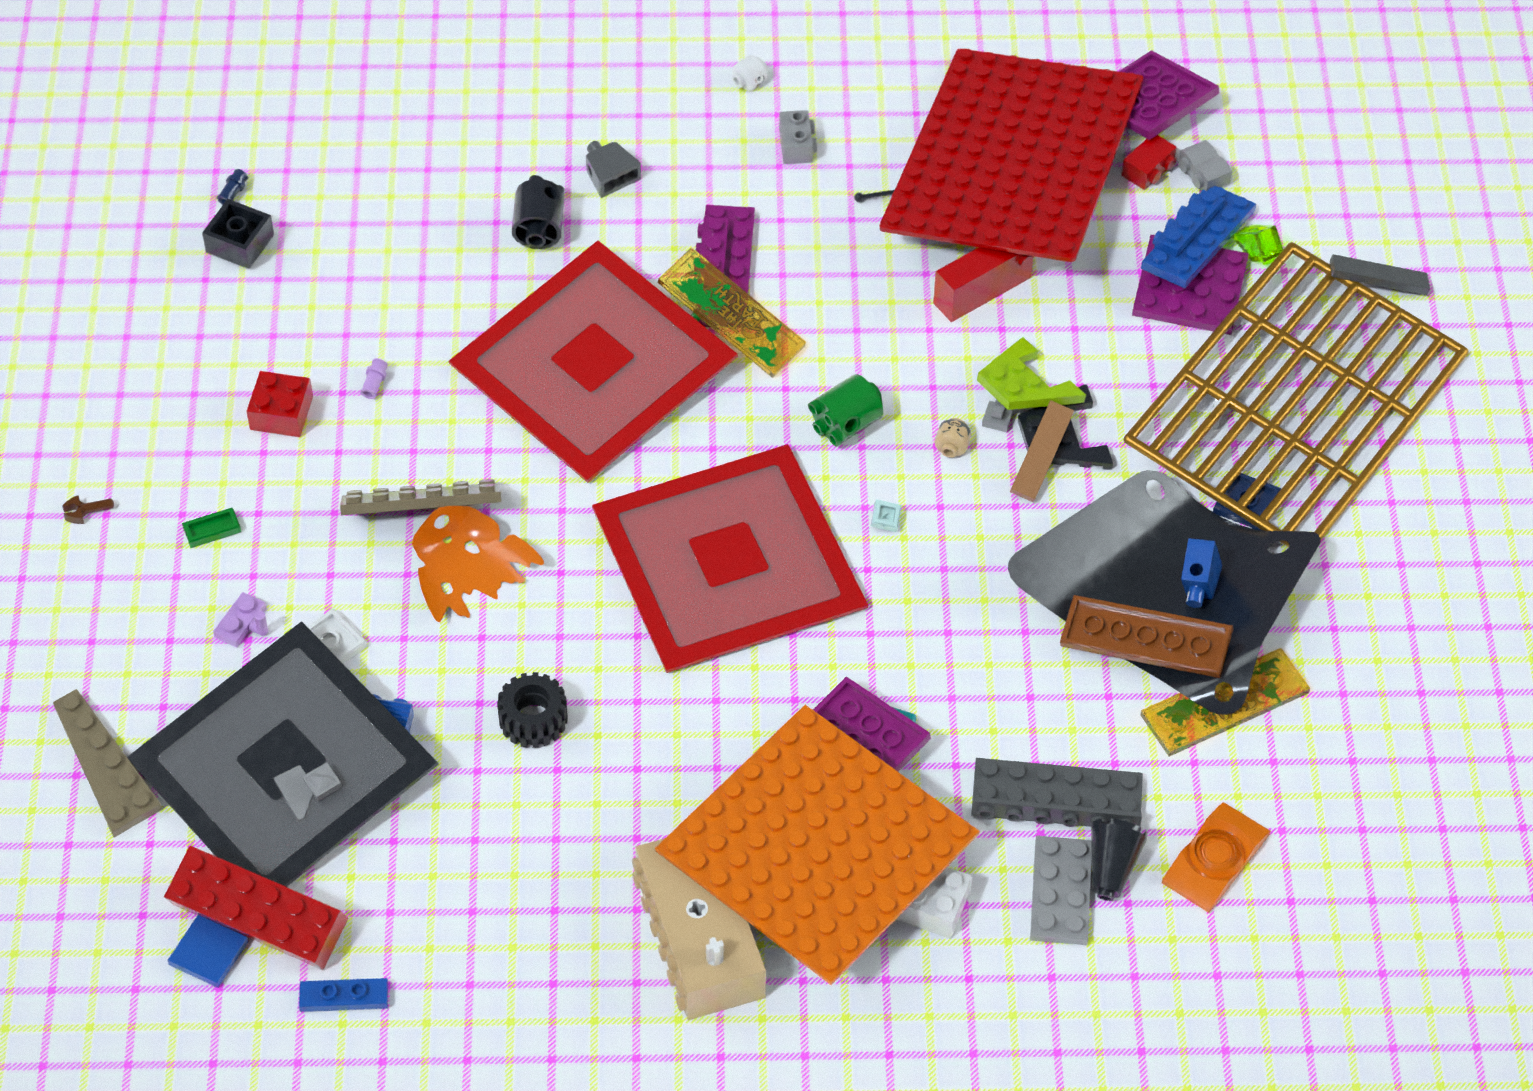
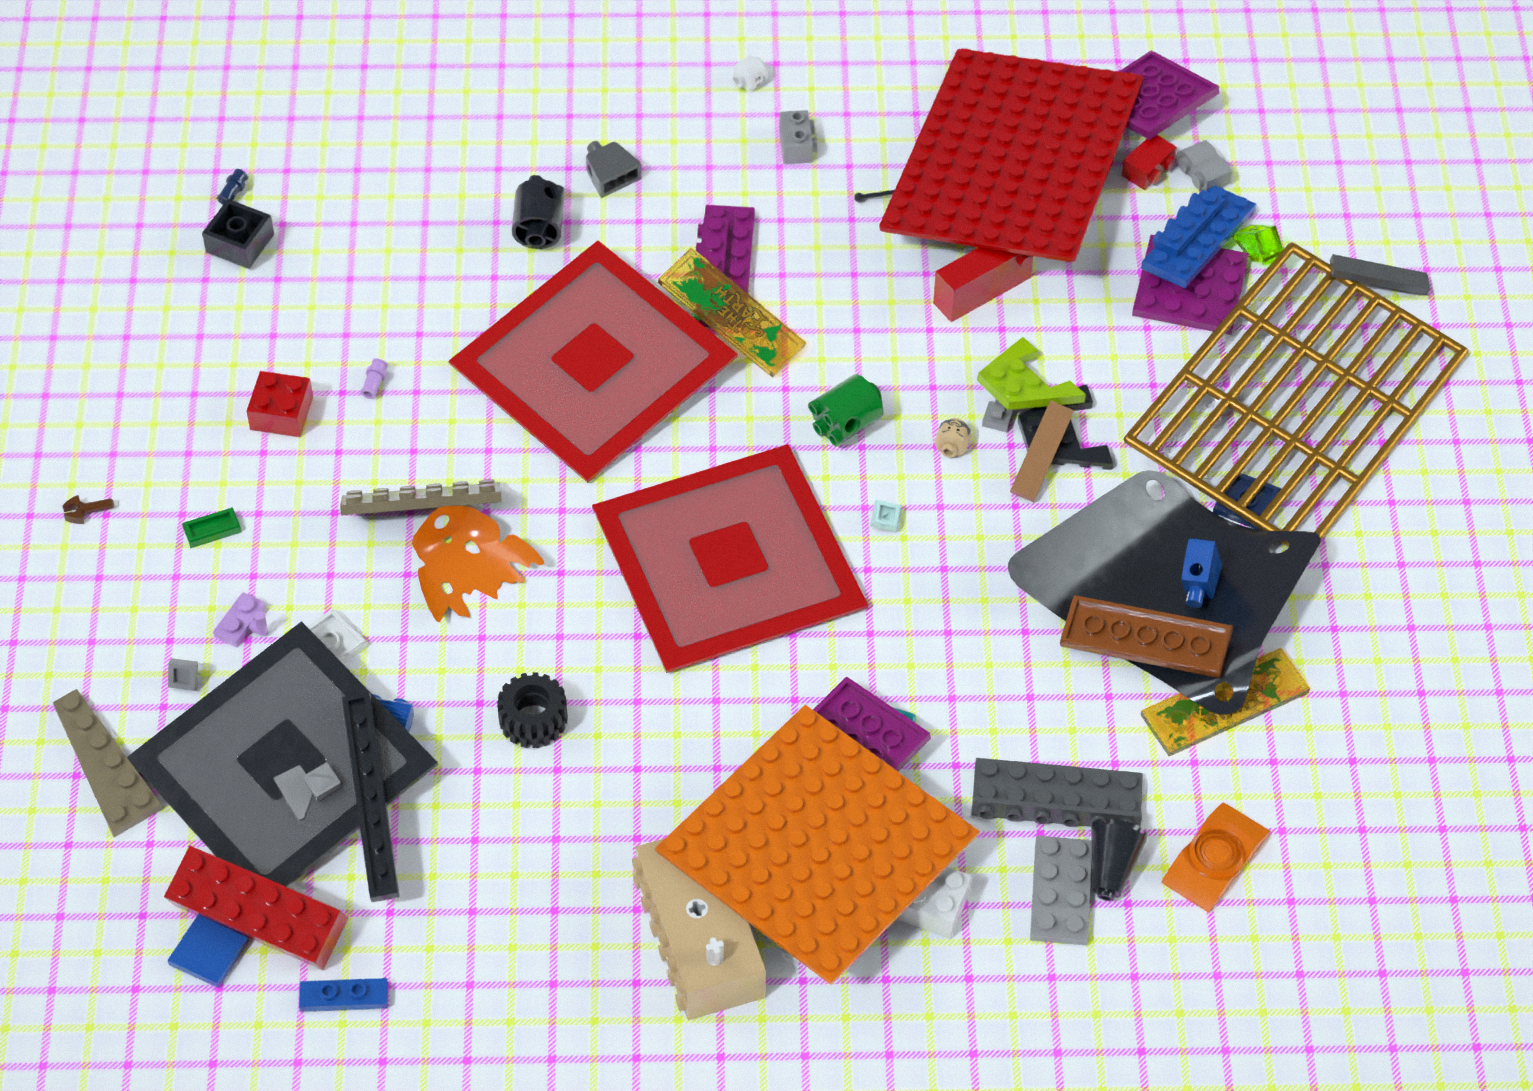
none -> light grey tile [168,658,198,691]
none -> black plate [342,692,400,903]

